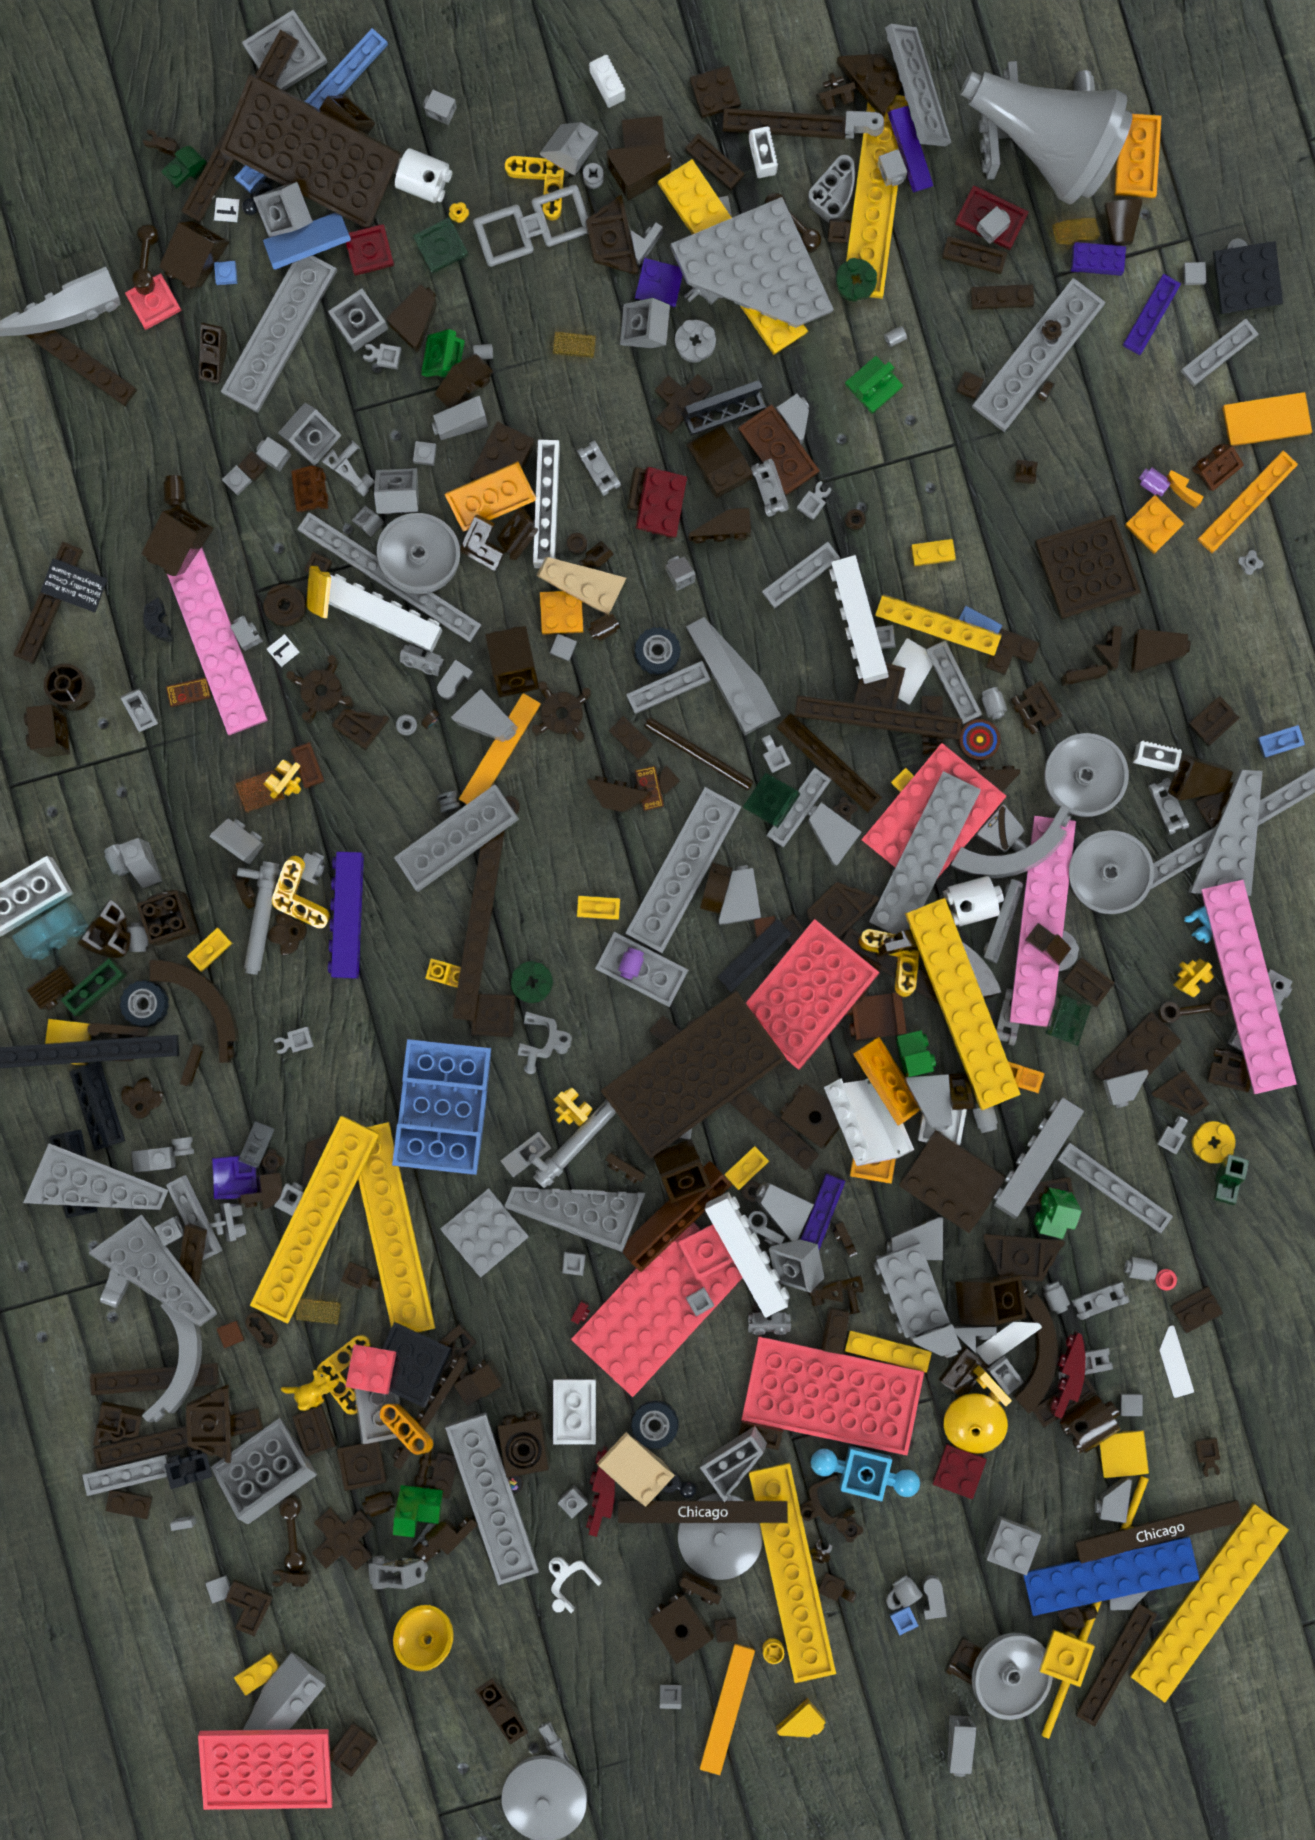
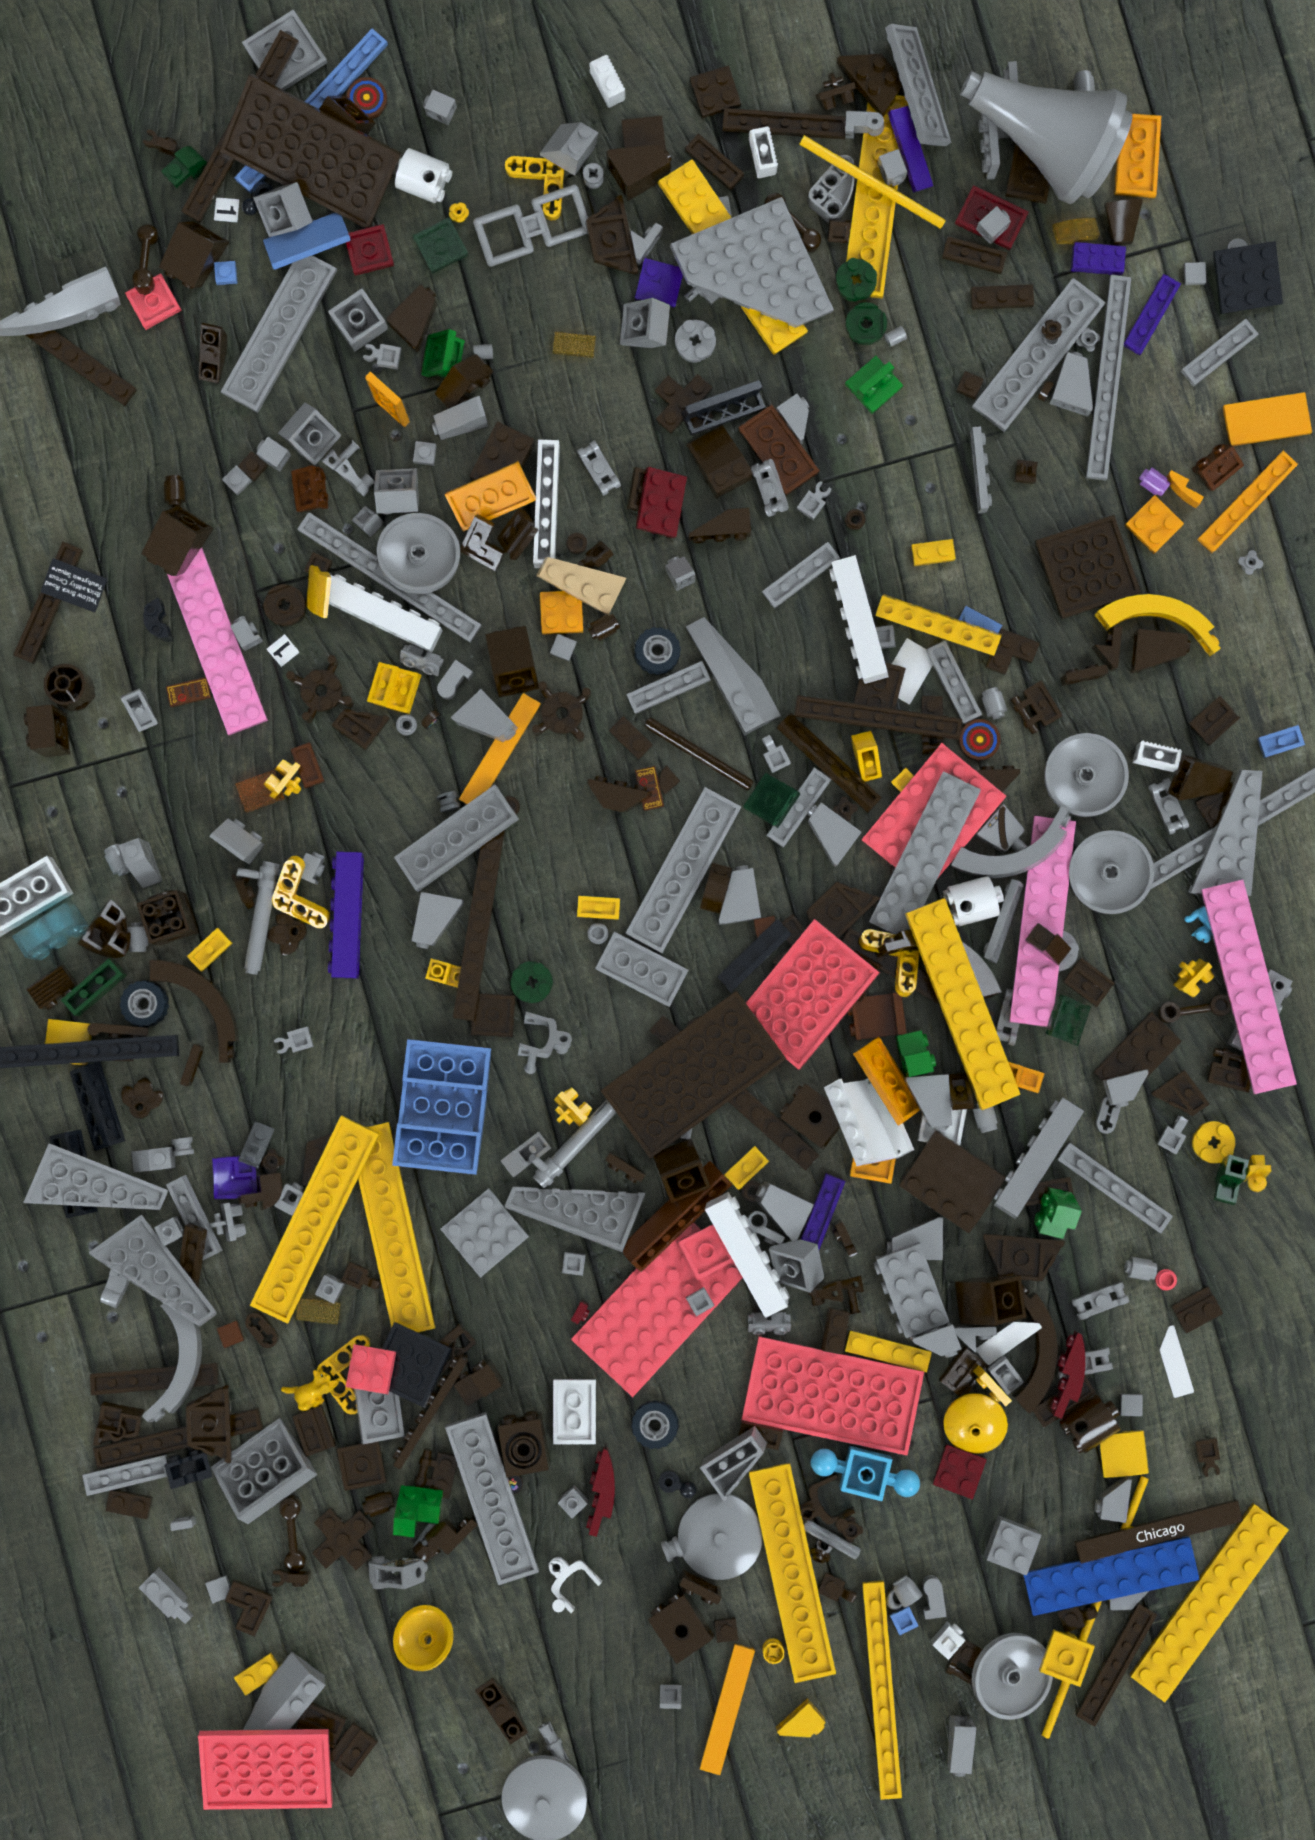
light orange beam [380,1403,433,1455] -> none
tan slope [597,1432,675,1507] -> none
medium lavender brick [618,947,644,980] -> none
dark brown tile [618,1501,788,1523] -> none
light grey brick [1043,1281,1070,1314] -> none
none -> light grey hinge [139,1567,193,1624]
none -> dark brown plate [296,1702,347,1749]
none -> light grey brick [315,1273,346,1304]
none -> reddish brown tile [346,77,387,119]
none -> light orange tile [365,372,410,427]
none -> yellow slope [367,662,422,714]
none -> light grey slope [412,892,464,949]
none -> light grey plate [588,923,608,944]
none -> light grey wheel [661,1536,684,1562]
none -> yellow piece [799,135,946,229]
none -> light grey axle [803,1520,861,1559]
none -> dark green plate [845,302,887,345]
none -> yellow slope [851,731,882,782]
none -> yellow plate [862,1580,902,1800]
none -> white brick [930,1622,965,1660]
none -> light grey plate [970,426,992,513]
none -> dark brown plate [1005,143,1050,204]
none -> light grey slope [1049,352,1093,417]
none -> light grey plate [1076,328,1100,352]
none -> light grey plate [1086,275,1132,481]
none -> yellow arch [1095,594,1221,657]
none -> light grey beam [1095,1095,1121,1134]
none -> yellow hips [1243,1155,1271,1192]

